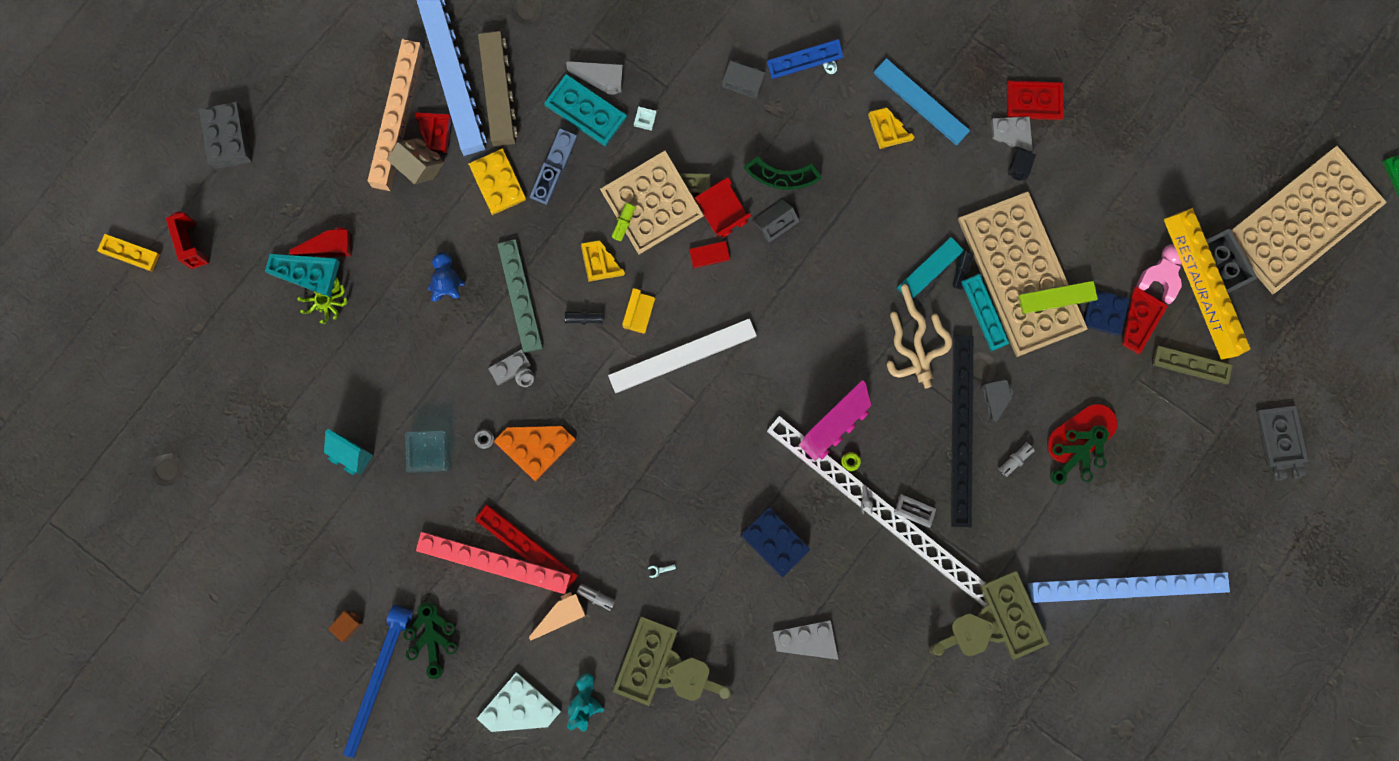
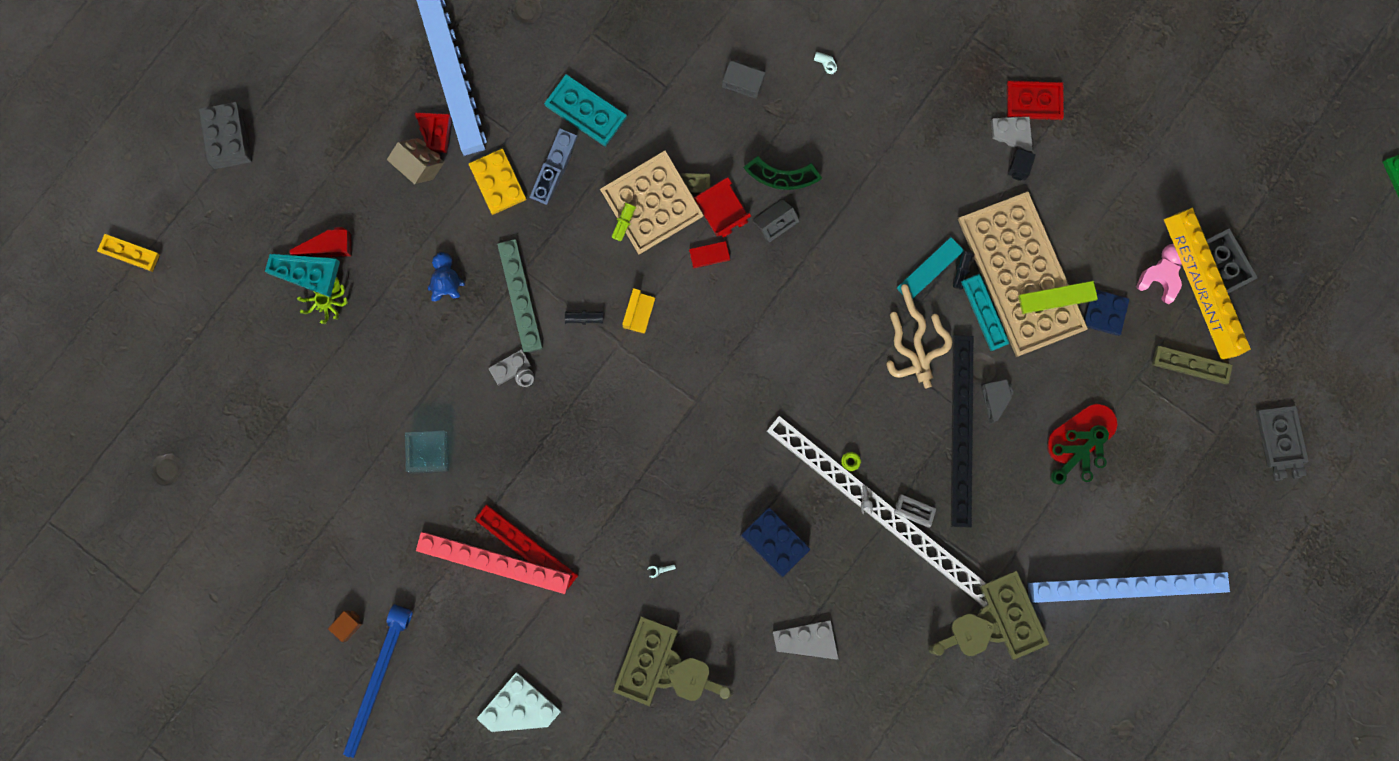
red panel [165,211,209,269] -> none
teal slope [324,429,373,475] -> none
light nougat brick [368,39,424,191] -> none
dark green plant [403,602,458,679] -> none
light grey plate [474,429,494,449] -> none
dark tan brick [478,31,518,147] -> none
orange plate [494,426,576,482] -> none
light nougat slope [529,592,586,641] -> none
light grey slope [566,61,623,95] -> none
teal animal [567,673,604,732] -> none
light grey axle [577,584,616,611] -> none
yellow wing [581,241,625,282] -> none
white tile [608,319,757,394] -> none
light aqua plate [634,107,657,131] -> none
blue plate [767,39,844,80] -> none
dark pink slope [799,380,872,461] -> none
yellow wing [868,108,914,149] -> none
dark azure tile [874,58,970,146] -> none
light grey pin [998,442,1035,477] -> none
red wing [1122,286,1168,354] -> none
tan plate [1231,146,1387,294] -> none

